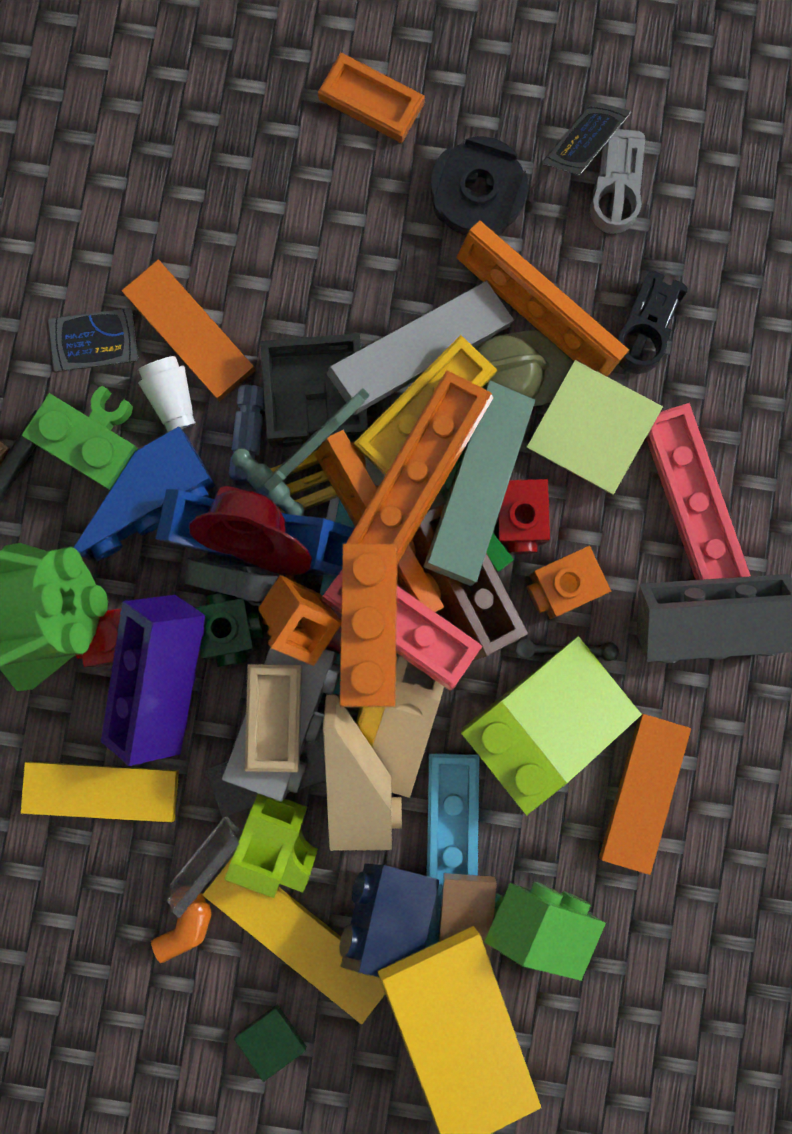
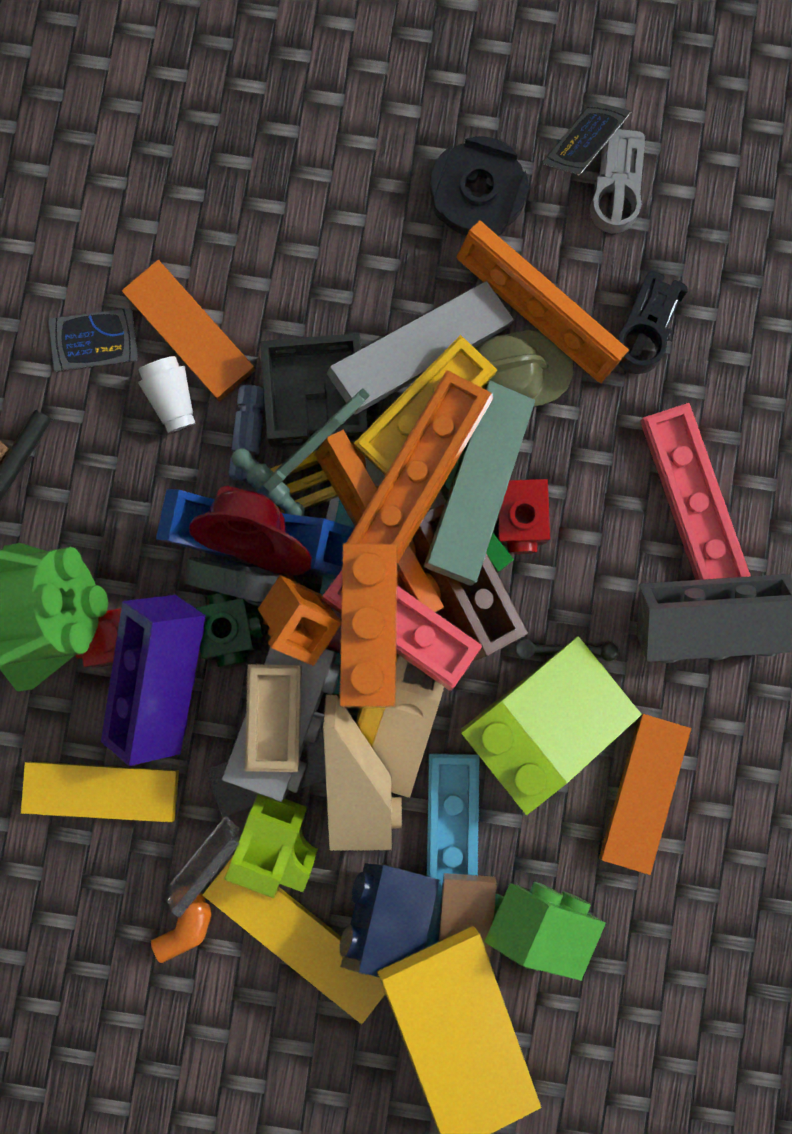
bright green brick [22,386,139,491] -> none
blue slope [74,426,216,561] -> none
dark green tile [234,1004,307,1082] -> none
orange tile [318,52,425,143] -> none
yellowish green tile [527,360,663,495] -> none
orange brick [527,545,611,619] -> none

